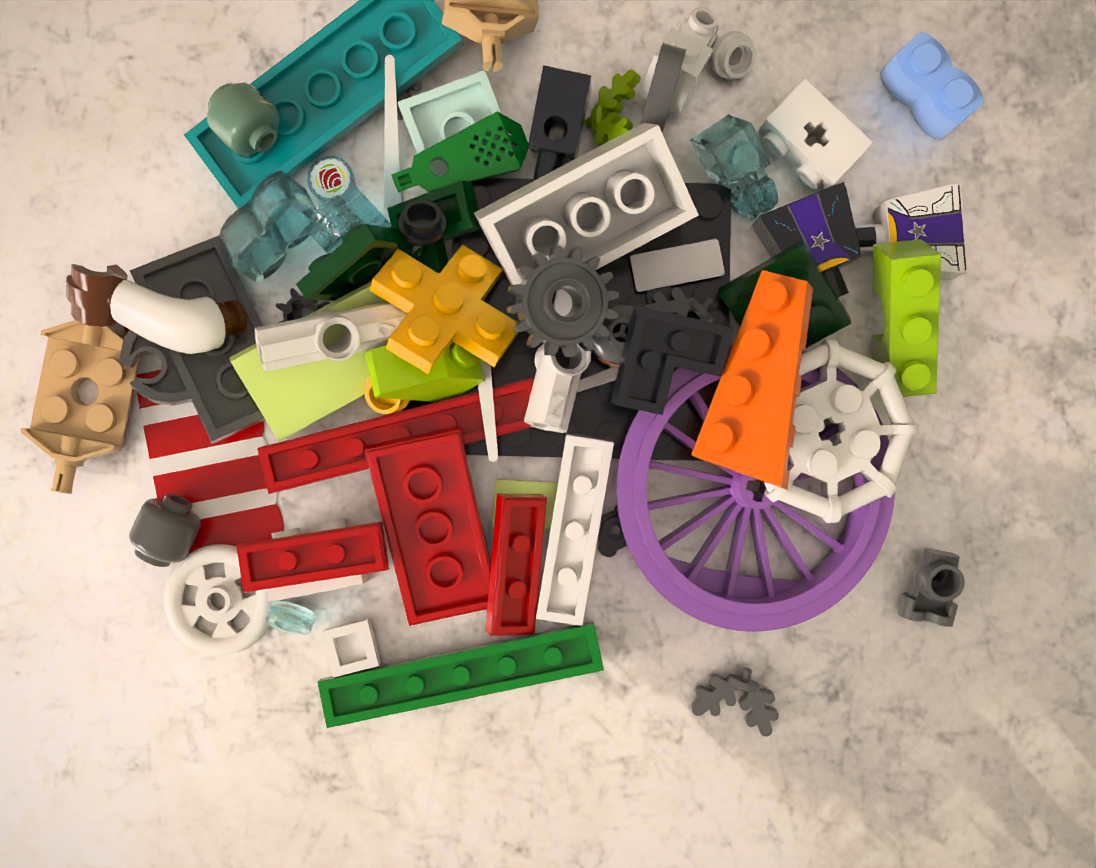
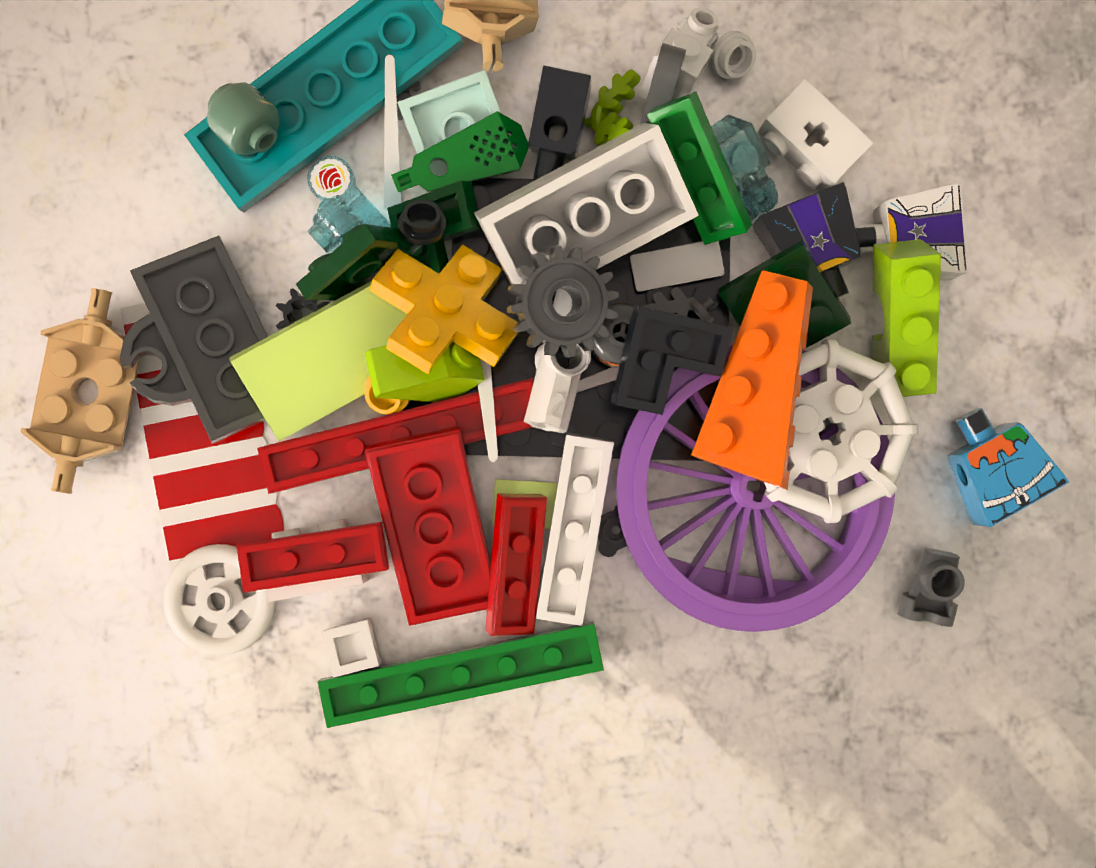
white piece [66,264,247,354] -> none
dark grey head [129,494,201,567] -> none
clear light blue brick [219,170,320,283] -> none
white piece [254,301,407,372] -> none
clear light blue tile [265,601,316,635] -> none
dark grey animal [691,667,779,737] -> none
light blue brick [880,32,984,140] -> none
none -> green plate [647,91,752,245]
none -> dark azure torso [948,408,1069,527]

